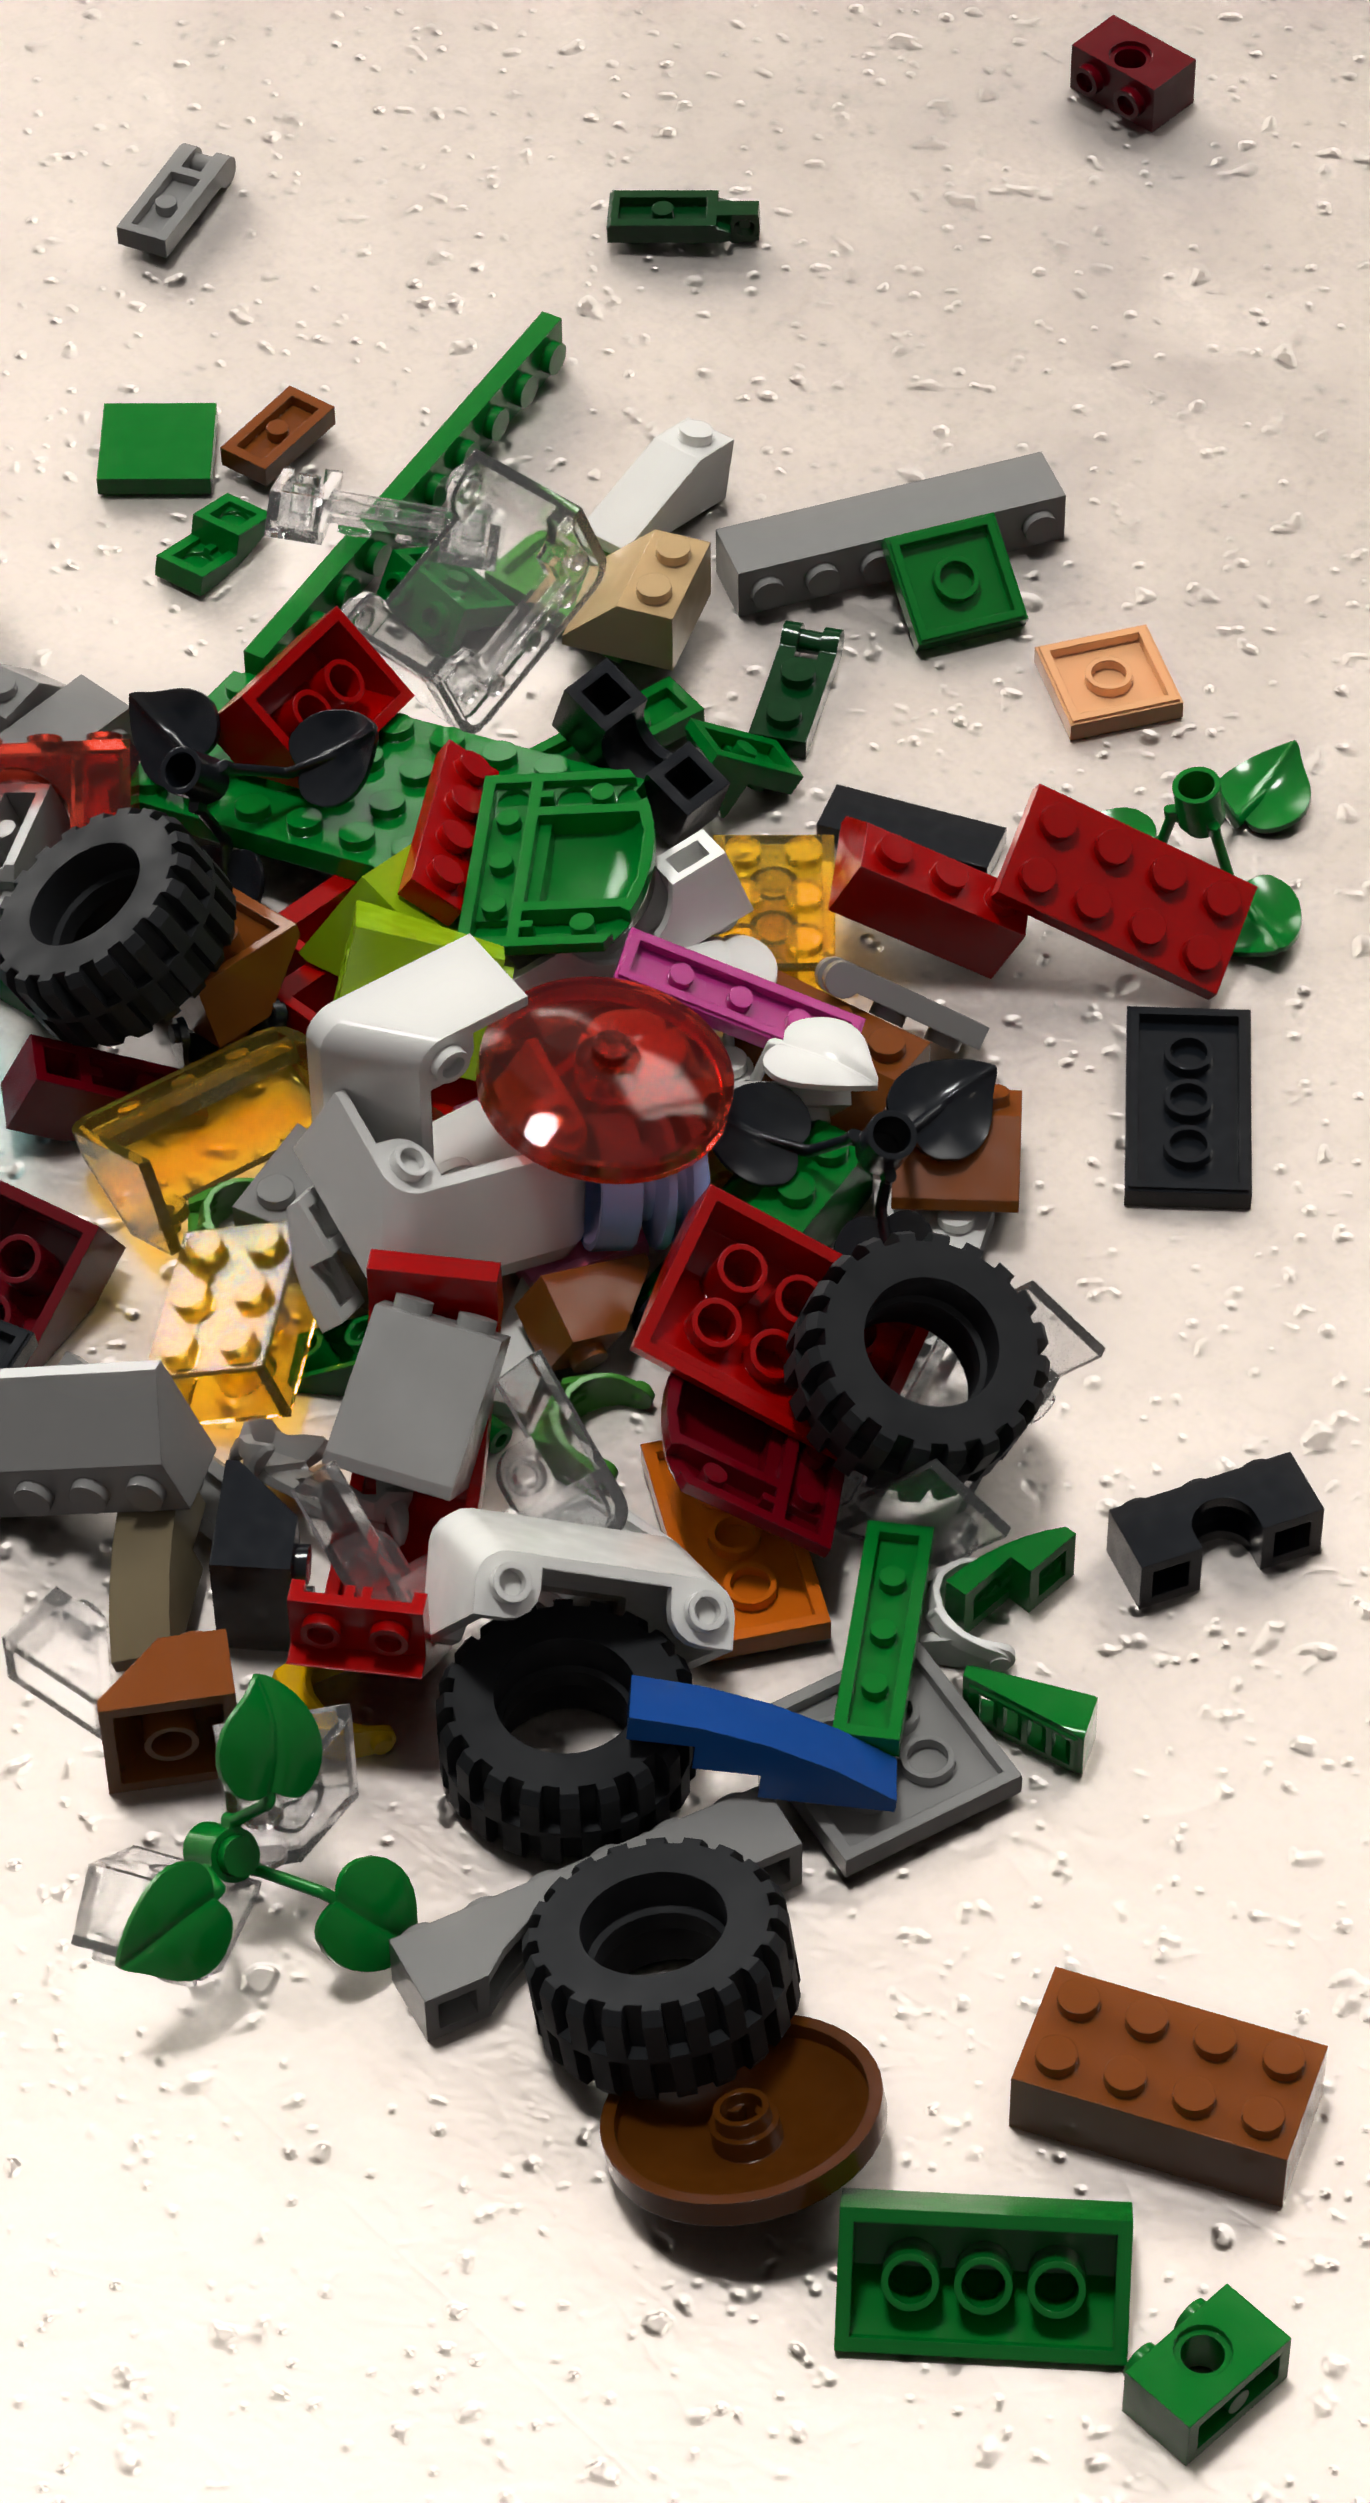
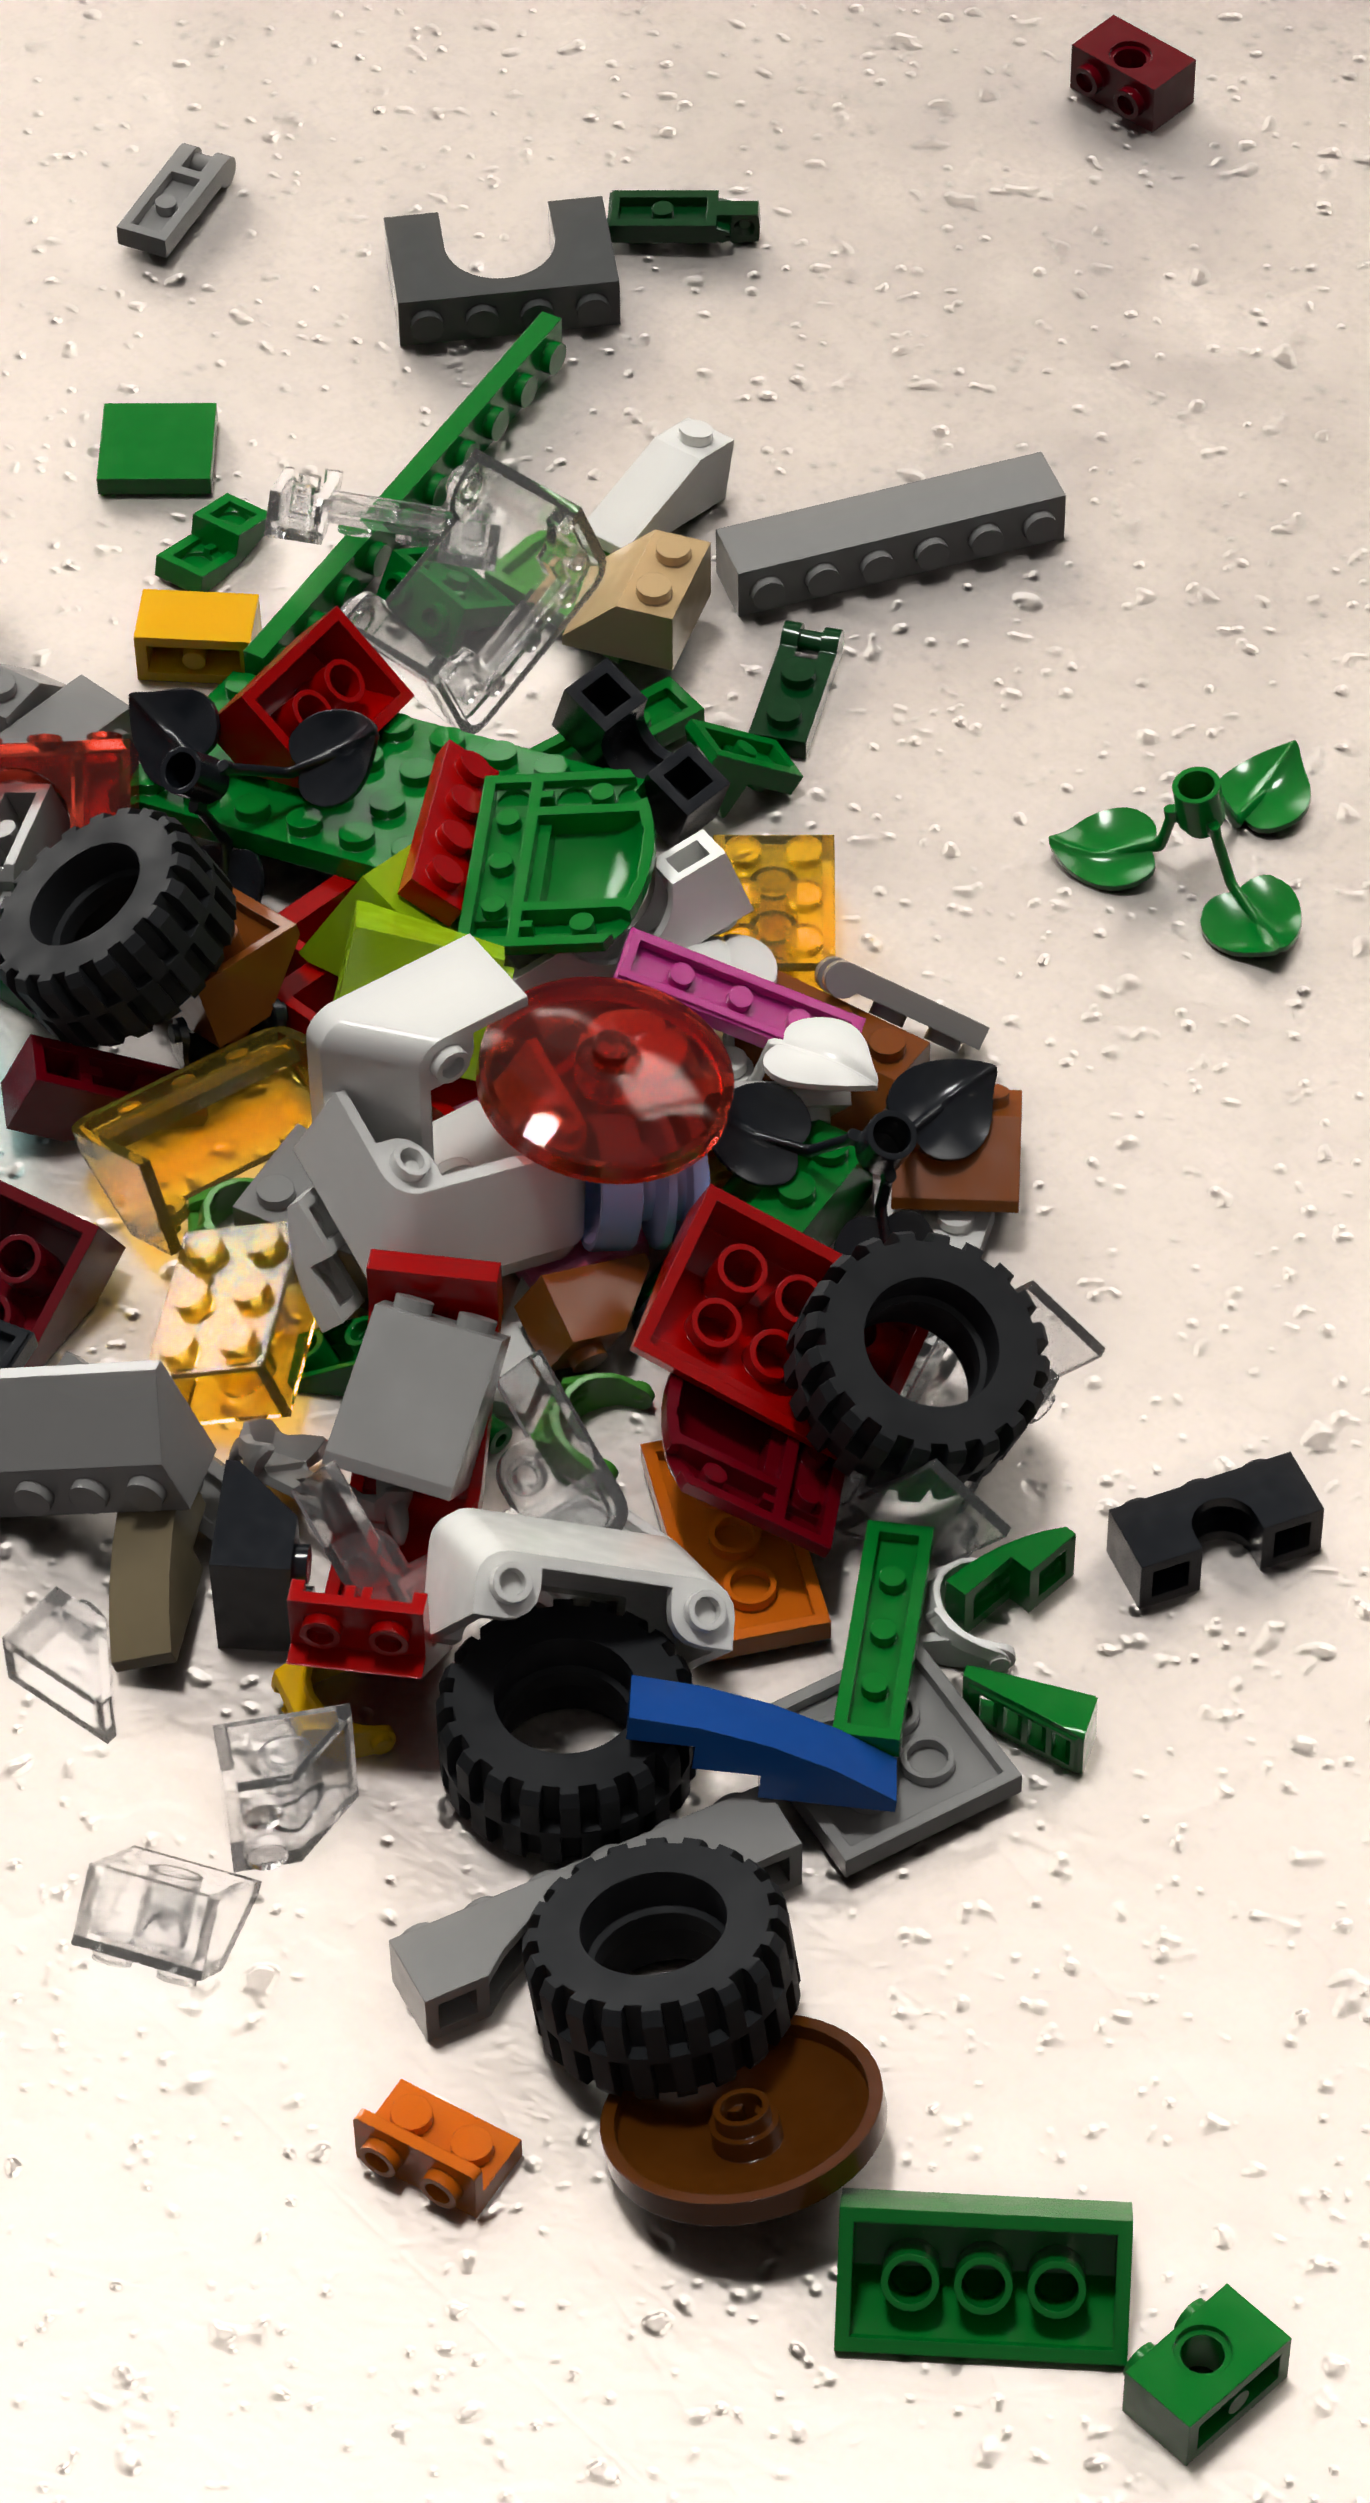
dark orange slope [97,1629,237,1794] -> none
green plant [115,1674,418,1982] -> none
dark orange plate [220,386,336,486] -> none
black tile [816,784,1007,875] -> none
red slope [828,816,1028,979] -> none
green tile [881,512,1029,652] -> none
red plate [990,784,1257,1000] -> none
dark orange brick [1009,1966,1328,2208] -> none
light nougat tile [1034,624,1183,741] -> none
black tile [1124,1006,1252,1209] -> none
none -> yellow brick [133,589,262,684]
none -> orange bracket [353,2079,522,2218]
none -> dark grey arch [383,196,621,346]

